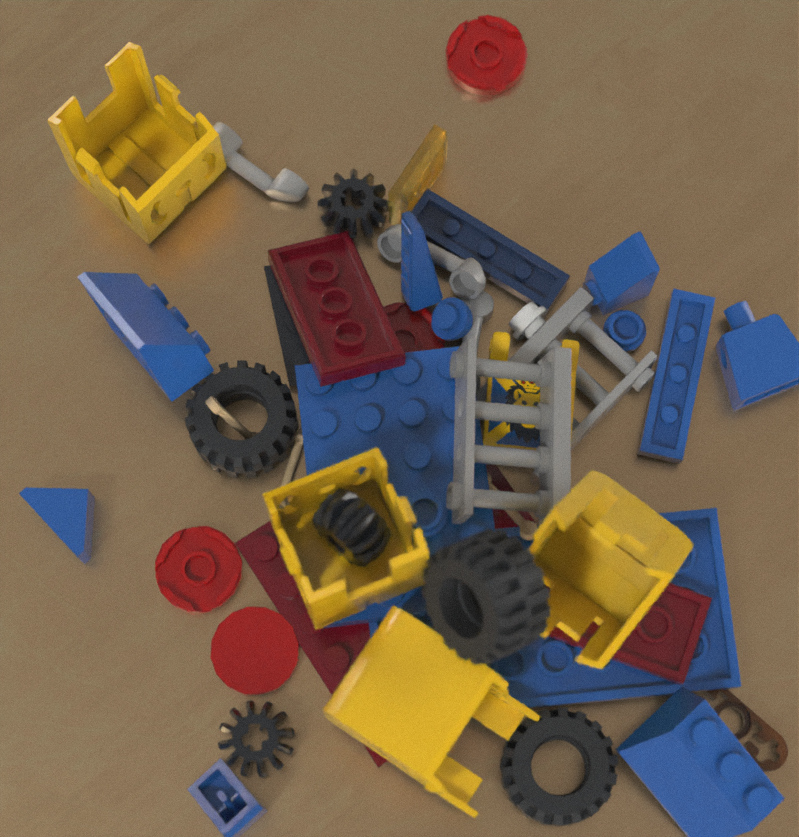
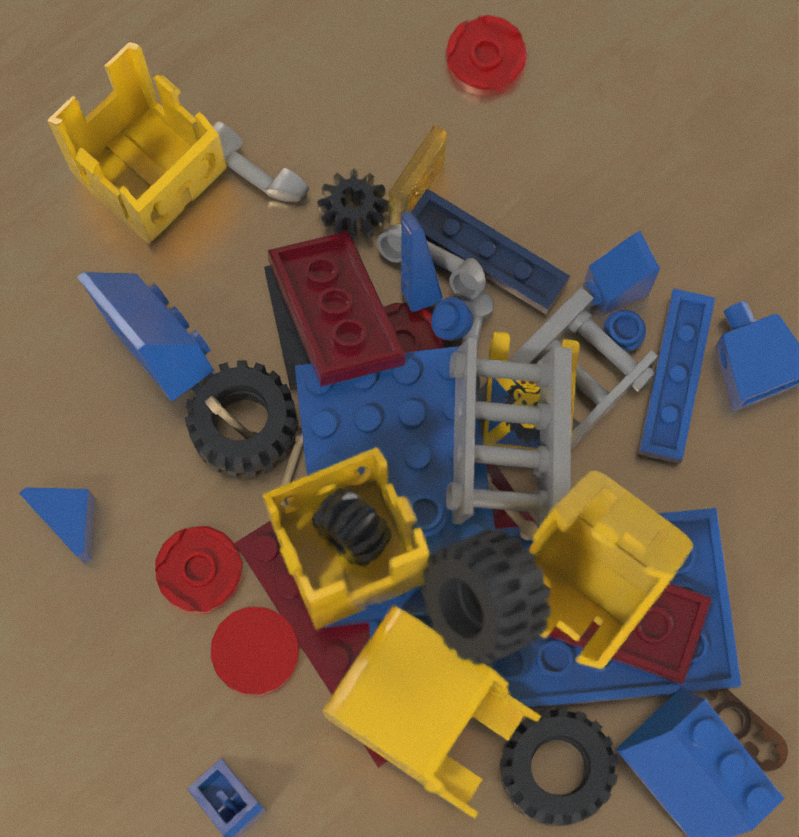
black gear [218,700,295,778] -> none
white plate [509,301,548,341] -> none

